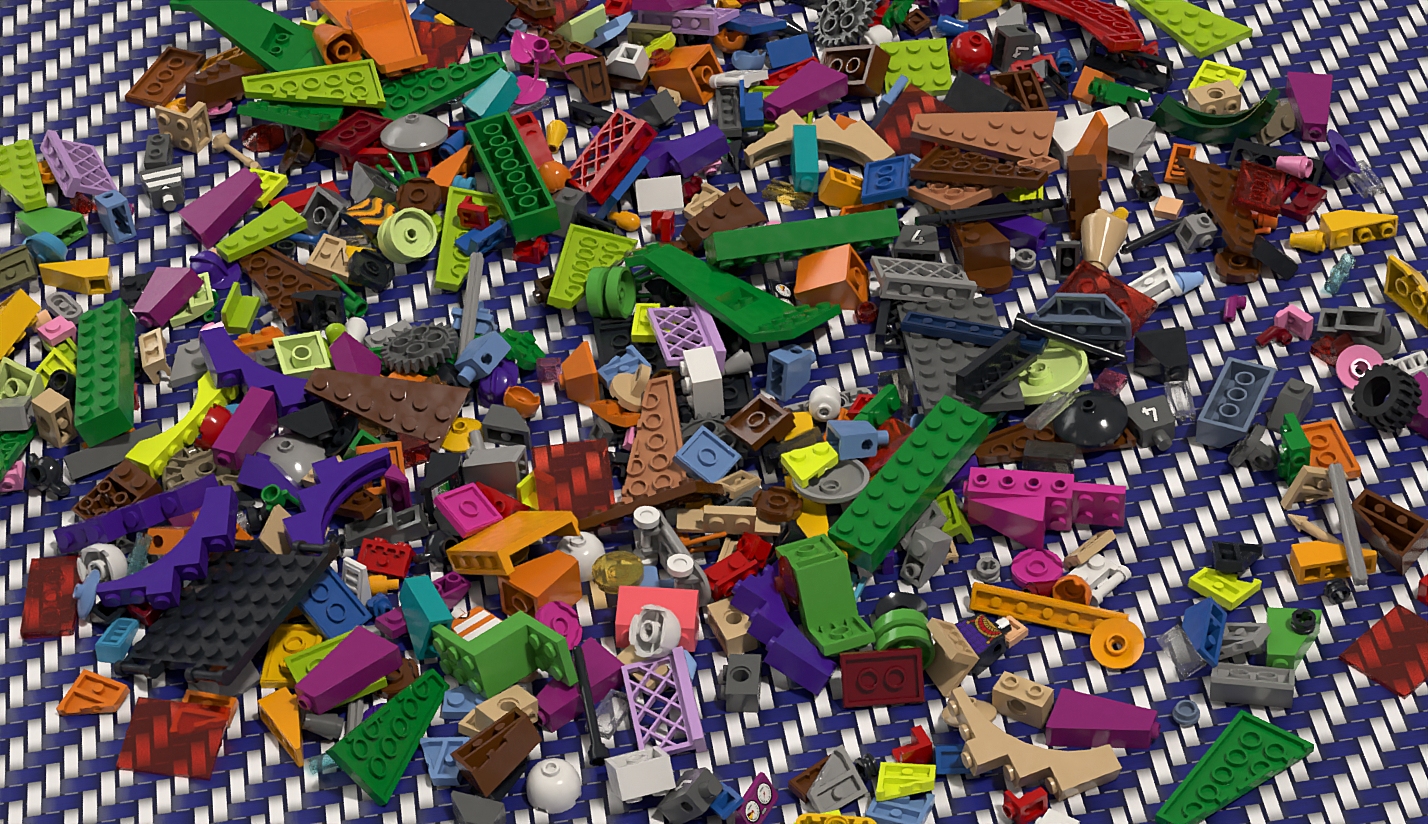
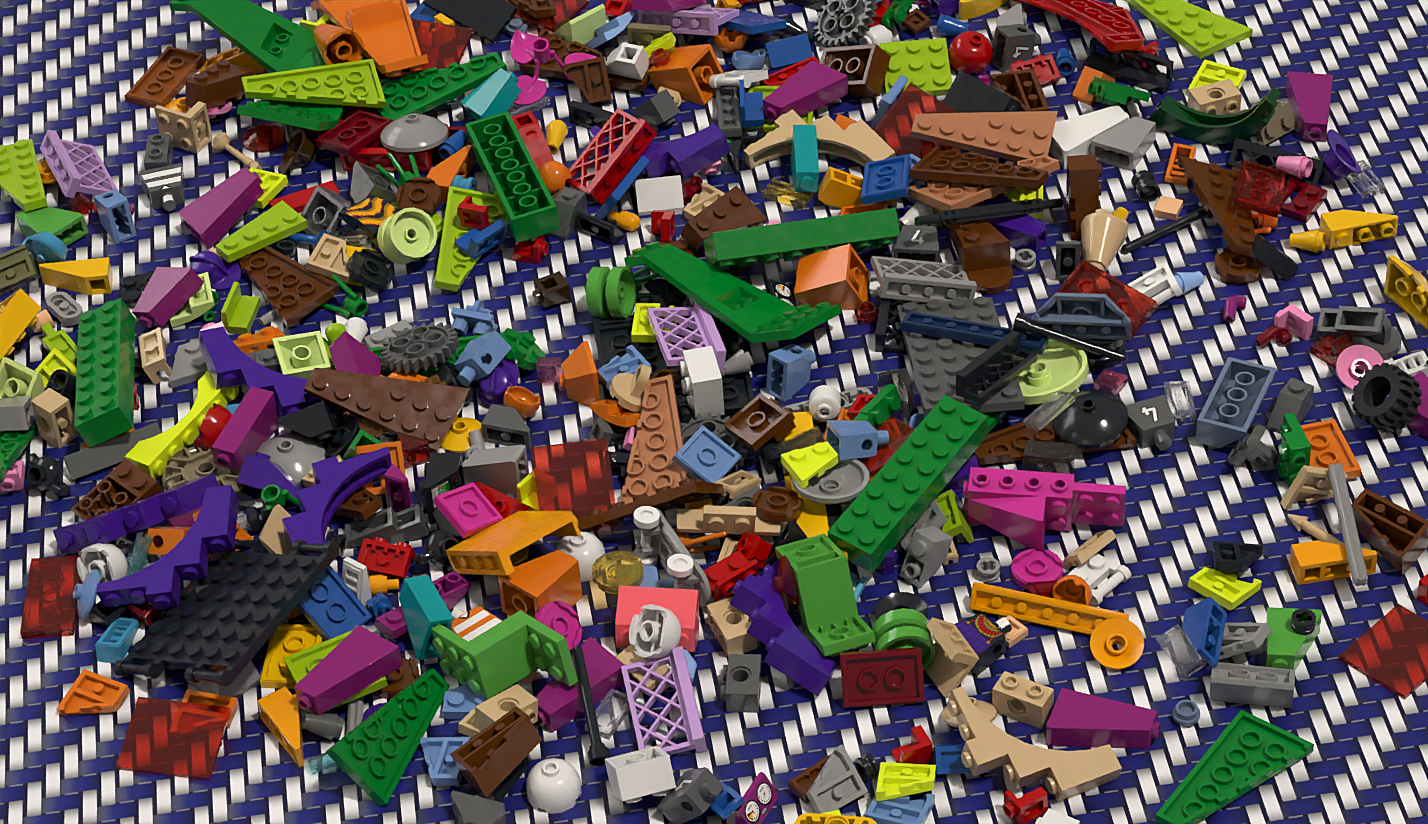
bright pink bracket [37,315,78,347] -> none
black slope [291,290,347,333] -> none
light grey axle [457,252,484,360] -> none
lime wing [547,223,638,309] -> none
black slope [1031,59,1069,100] -> none
orange slope [1073,111,1108,180] -> none
black slope [1133,326,1189,385] -> none
light grey brick [1175,213,1218,250] -> none
black bush [1323,578,1351,604] -> none
clear light blue pin [1324,253,1356,294] -> none

